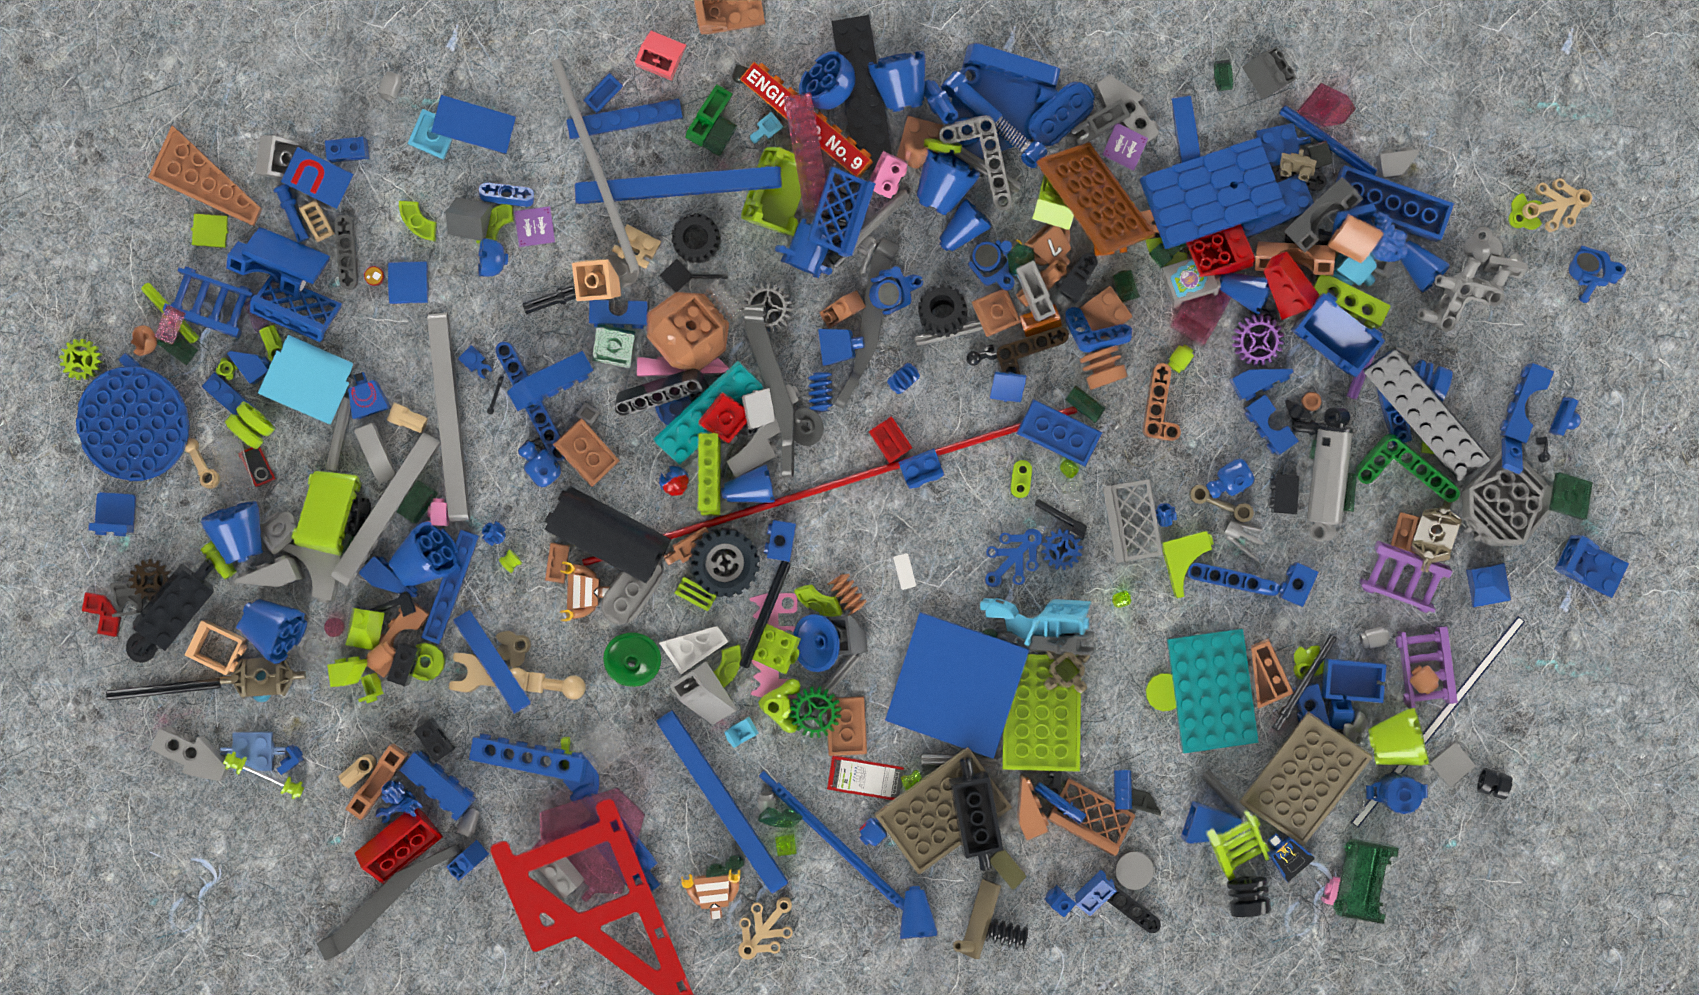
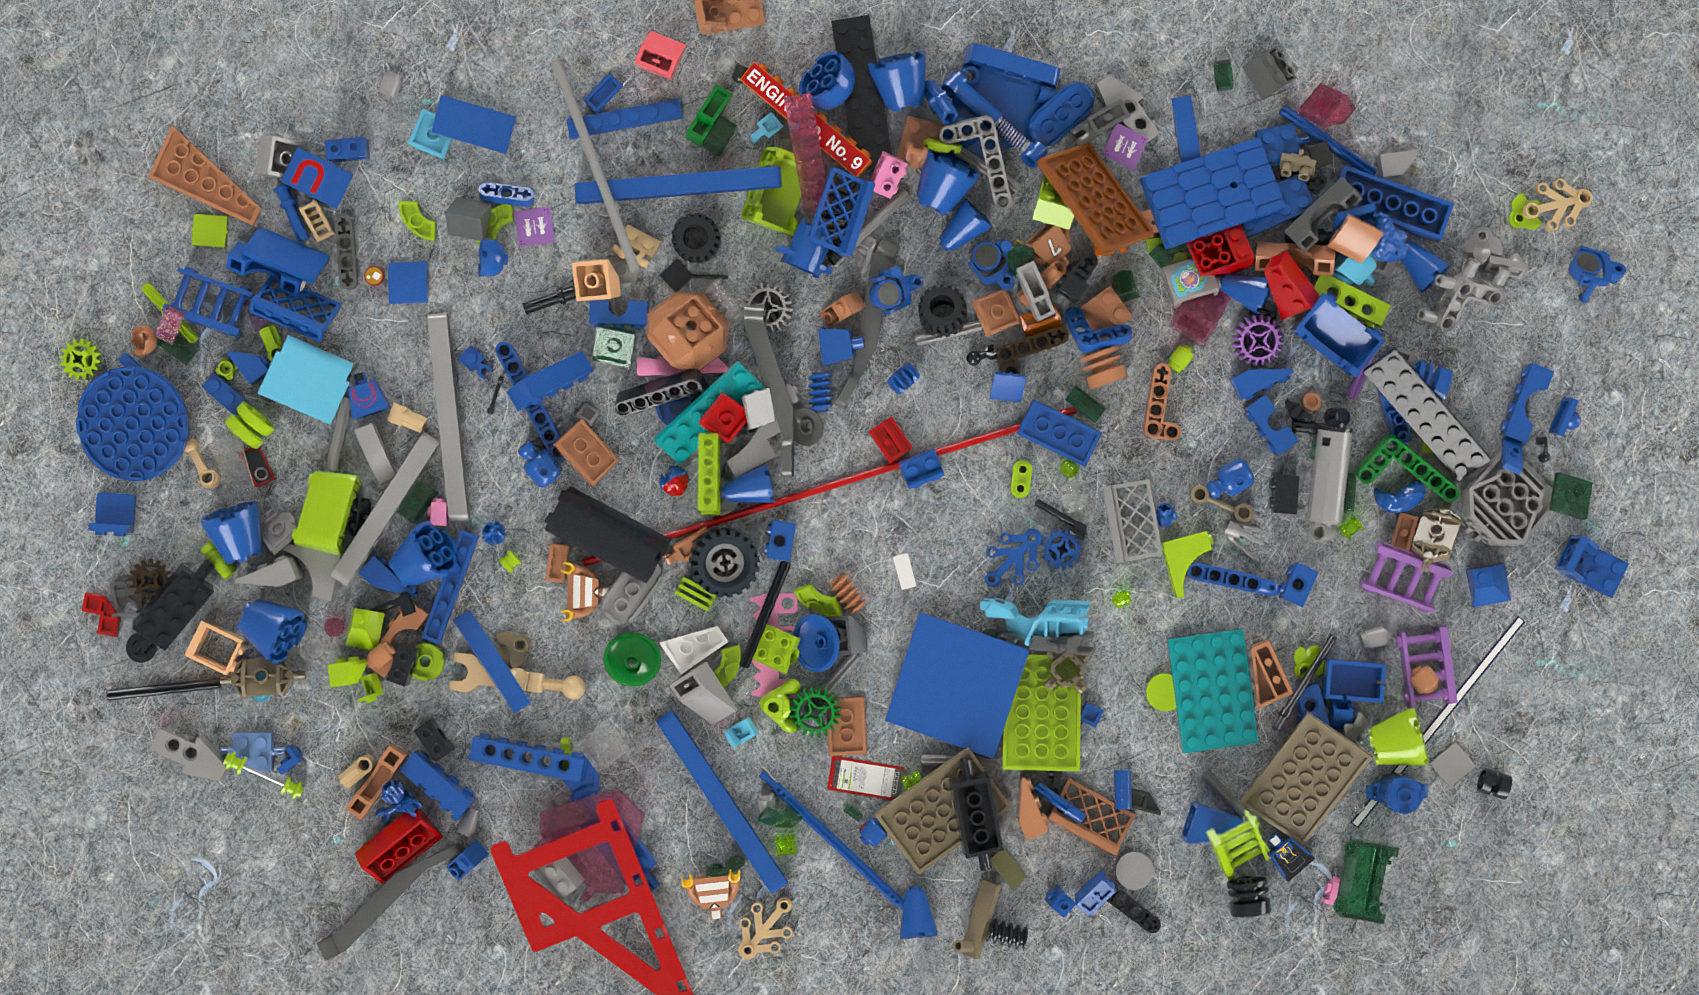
none -> clear green tile [843,803,863,822]
none -> blue plate [1081,702,1104,728]
none -> clear neon green bush [1338,516,1364,541]
none -> blue animal [1374,480,1427,513]

